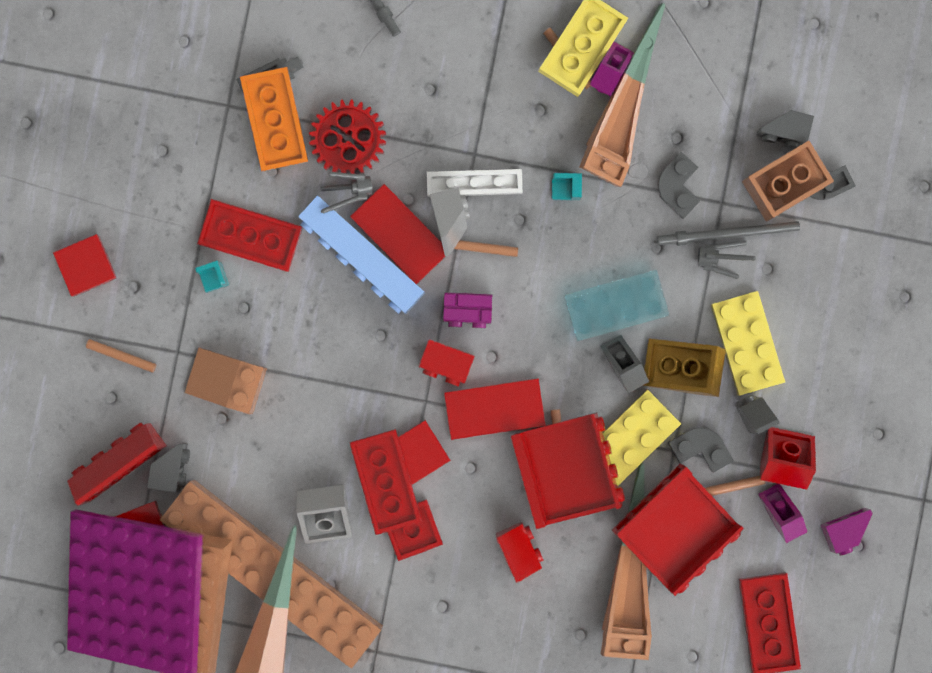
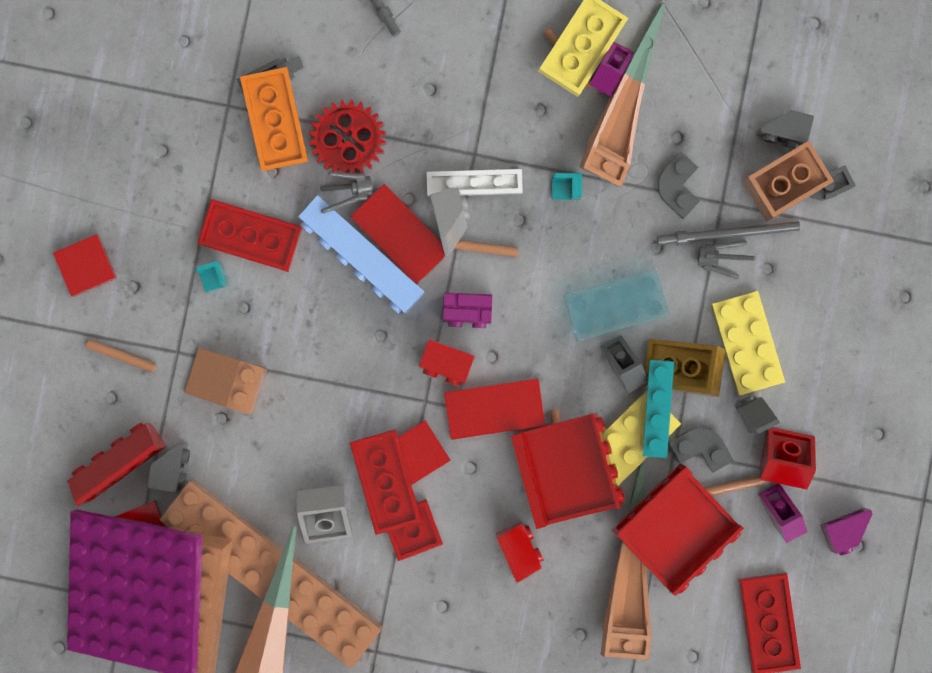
none -> teal plate [642,360,674,458]

